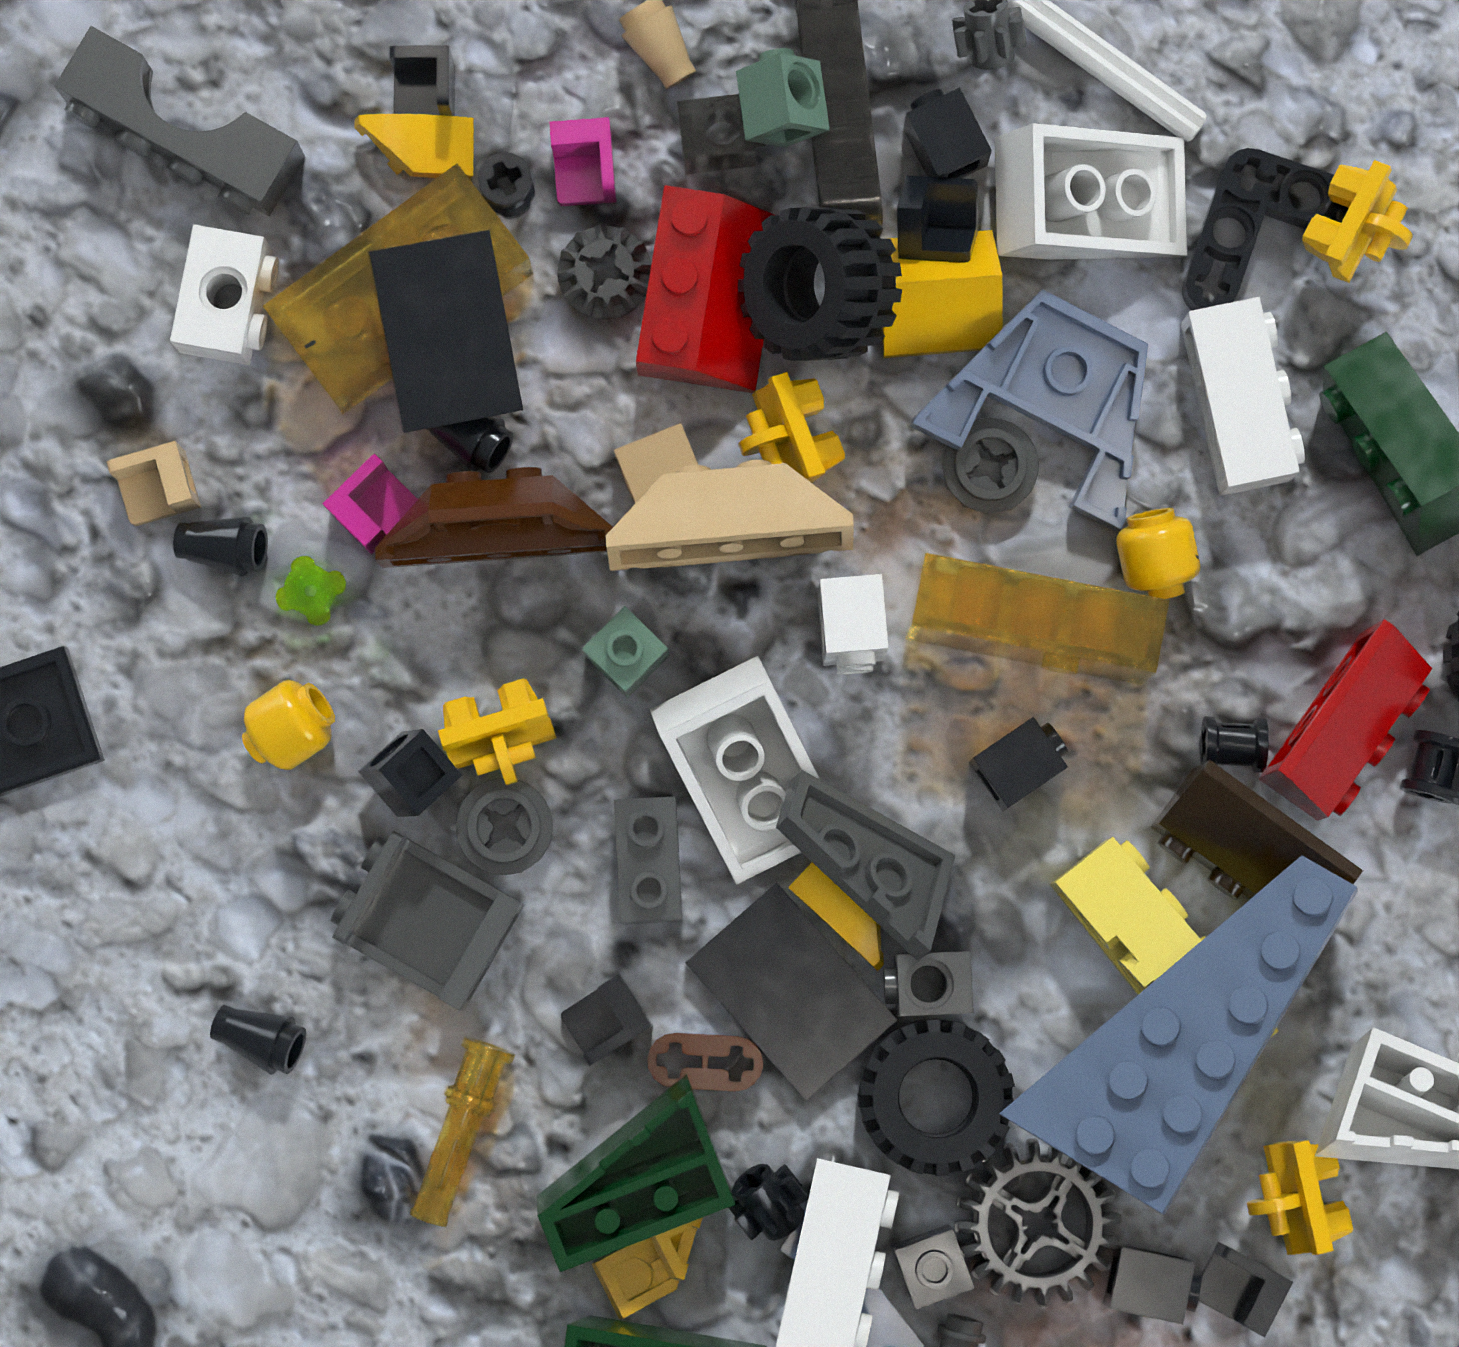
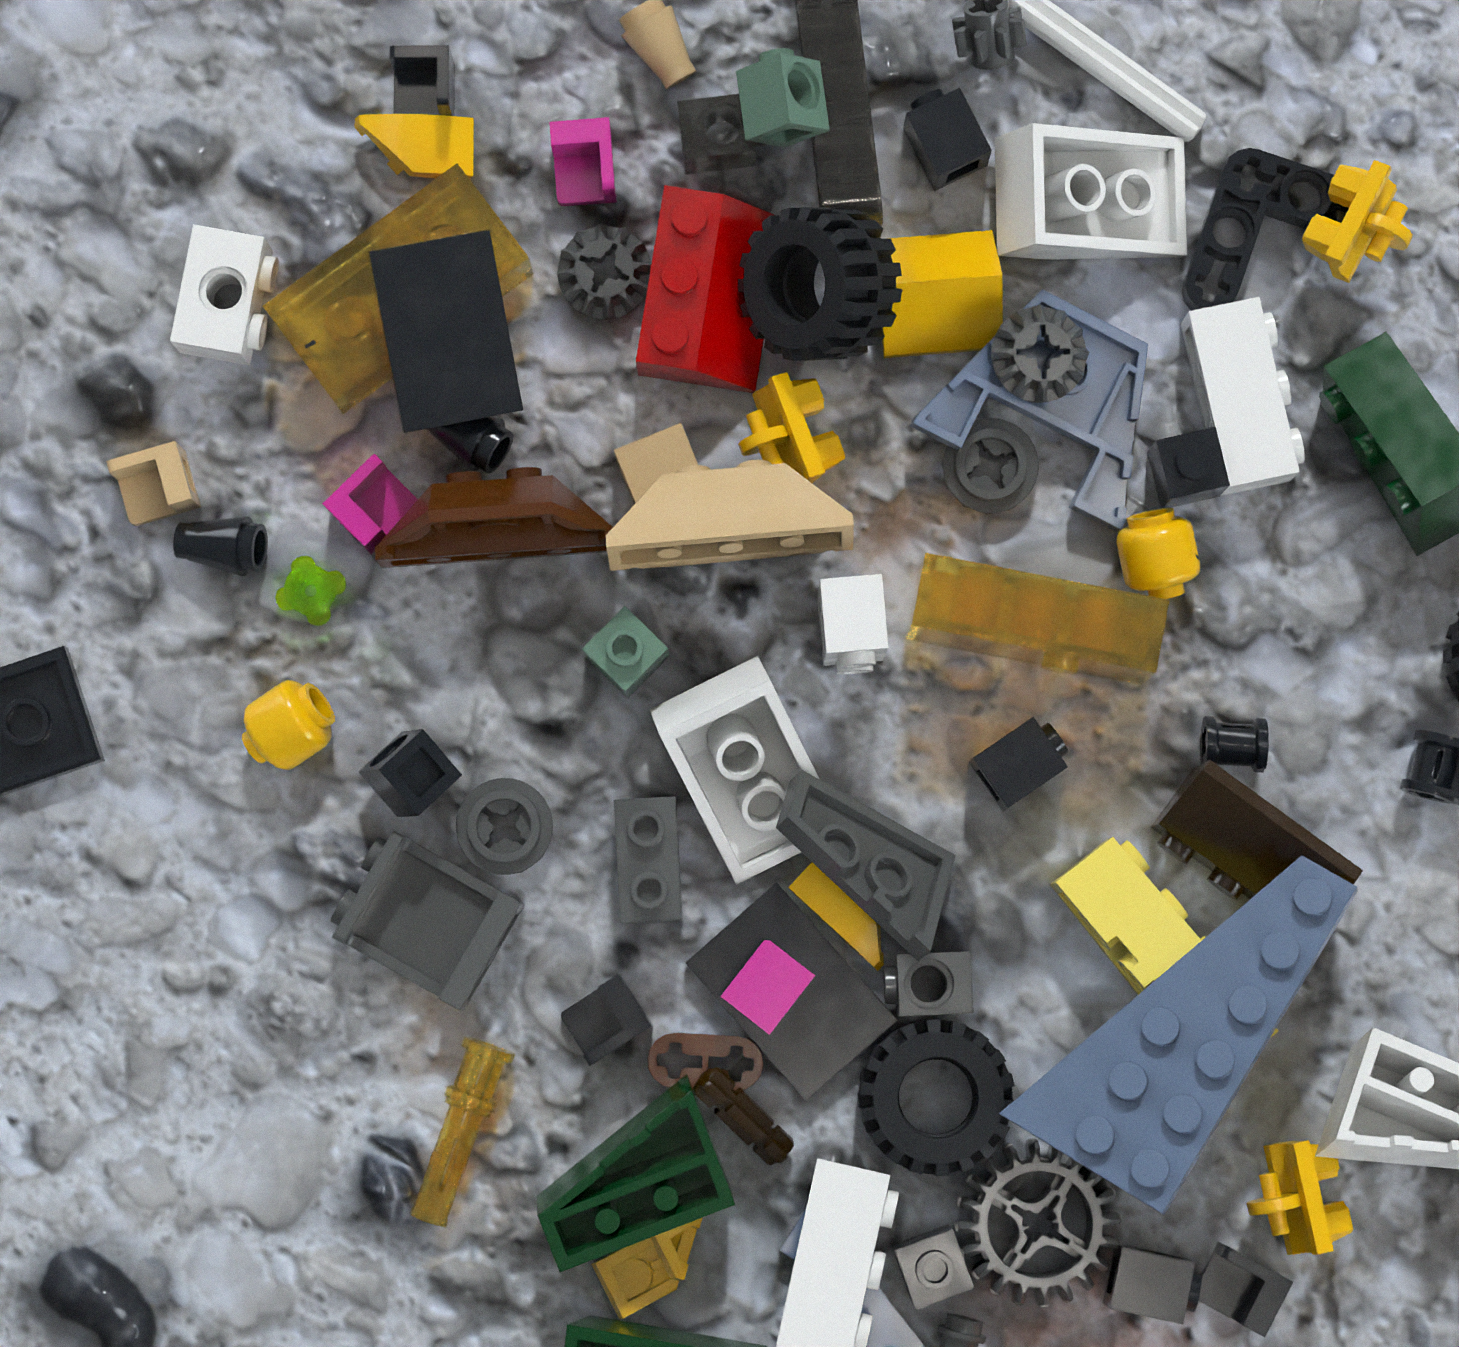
dark grey arch [54,26,305,217] -> none
black cone [210,1005,307,1075] -> none
yellow hips [438,678,557,785] -> none
black bush [478,152,535,219] -> none
black gear [728,1164,808,1241] -> none
black panel [897,175,978,262] -> none
red slope [1258,619,1433,821] -> none
none -> dark brown axle [693,1067,794,1165]
none -> dark pink panel [720,940,815,1035]
none -> dark grey gear [991,304,1090,403]
none -> black brick [1147,427,1230,508]

